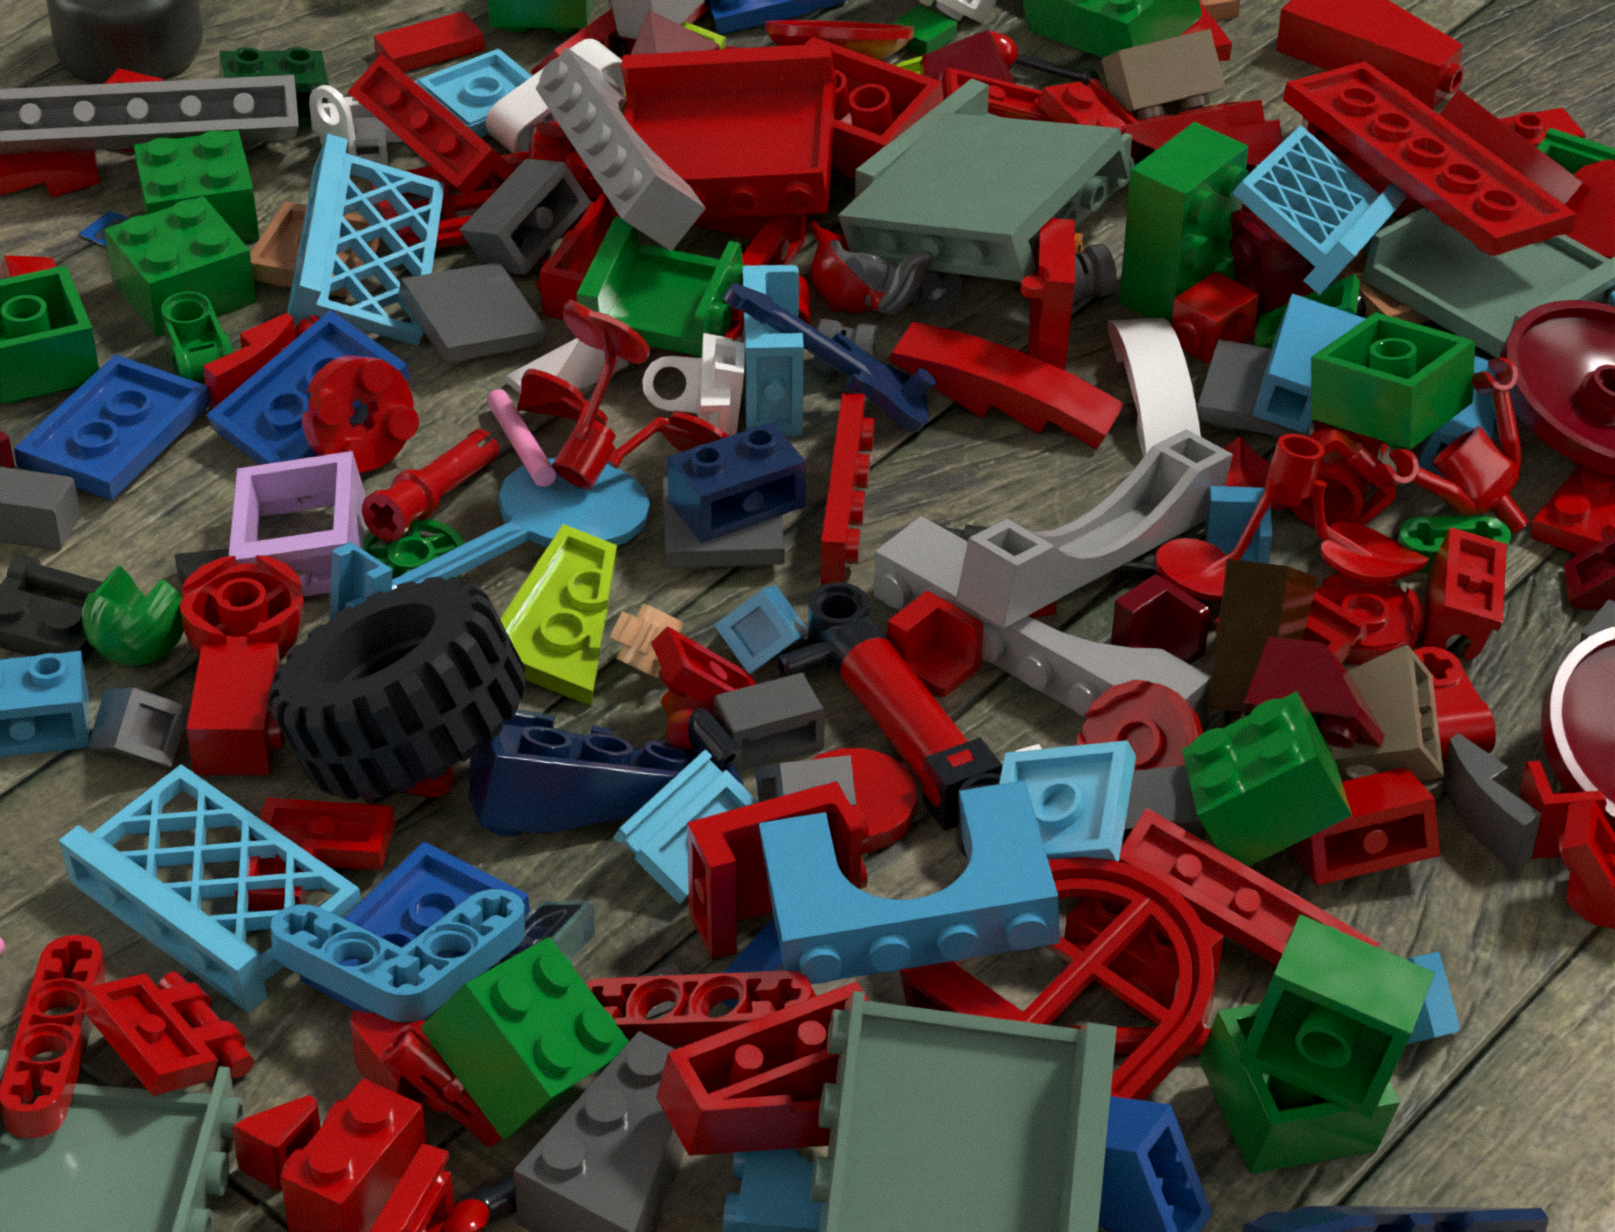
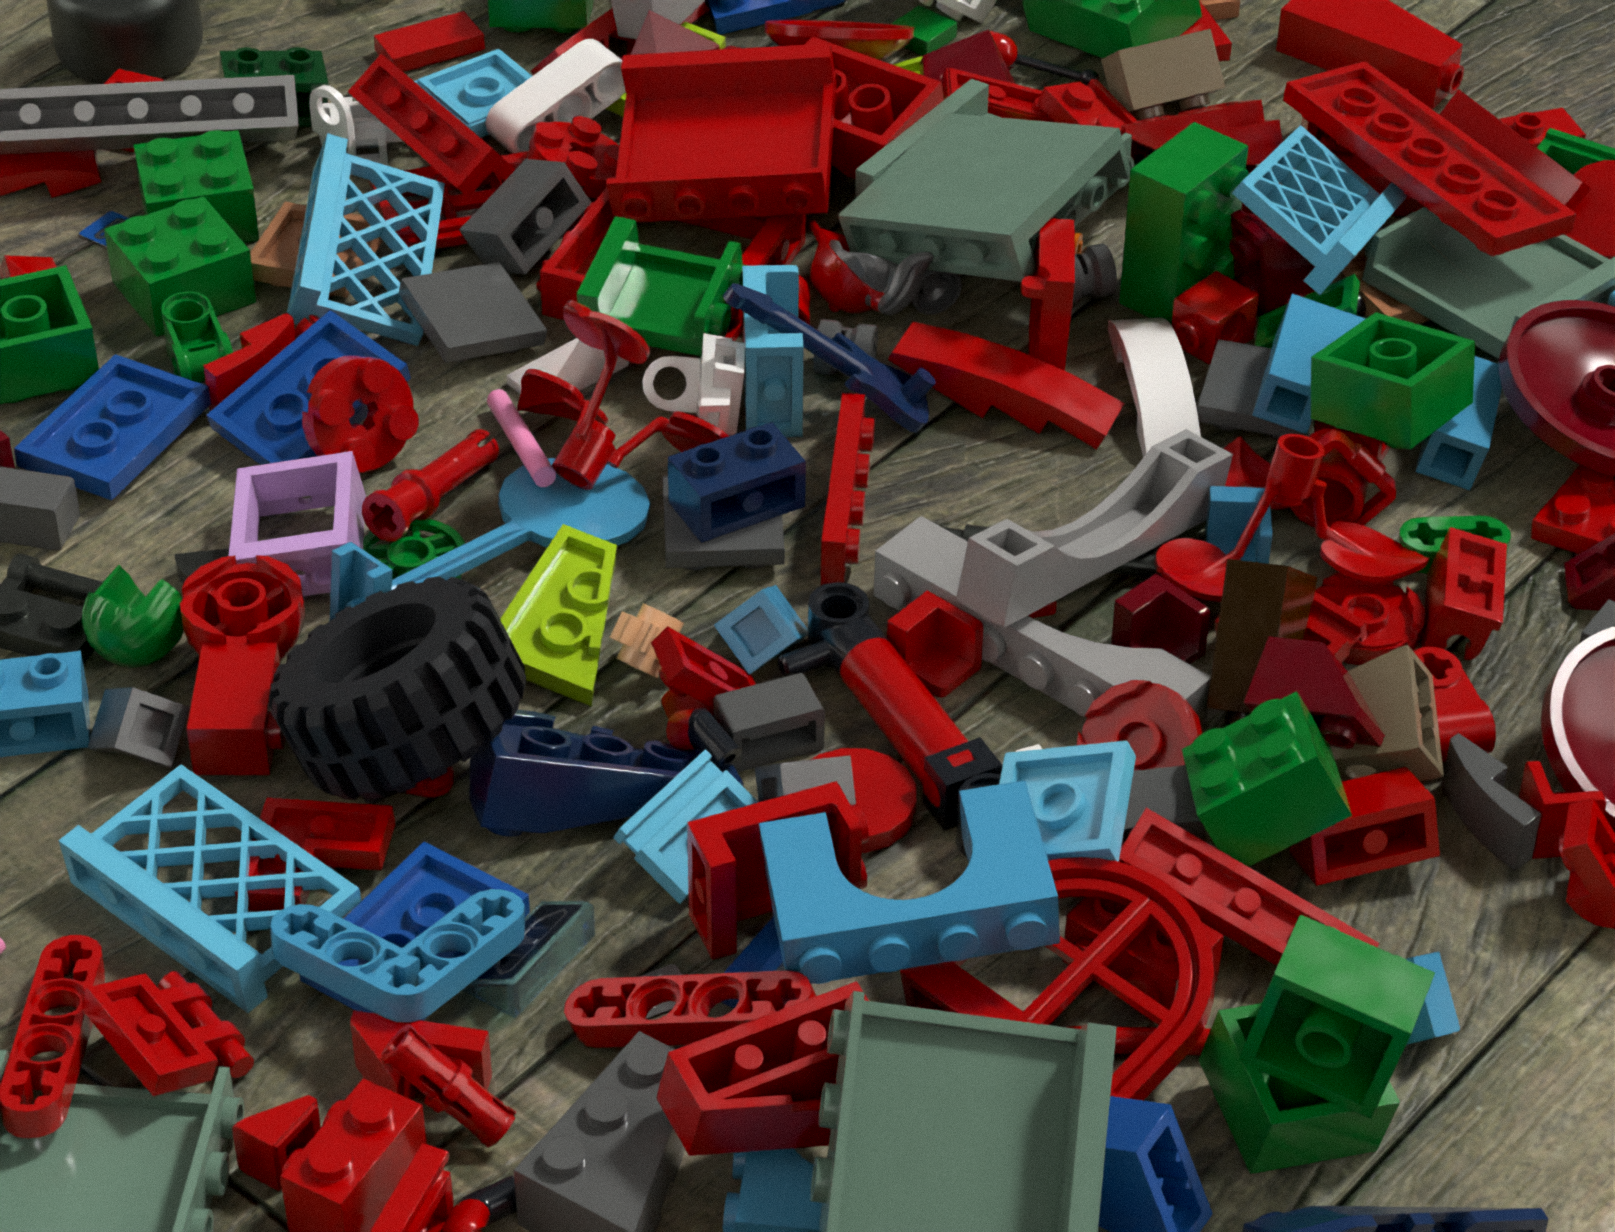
green brick [420,937,629,1141] -> none
light grey arch [535,47,706,251] -> none
red piece [1372,357,1529,535] -> none

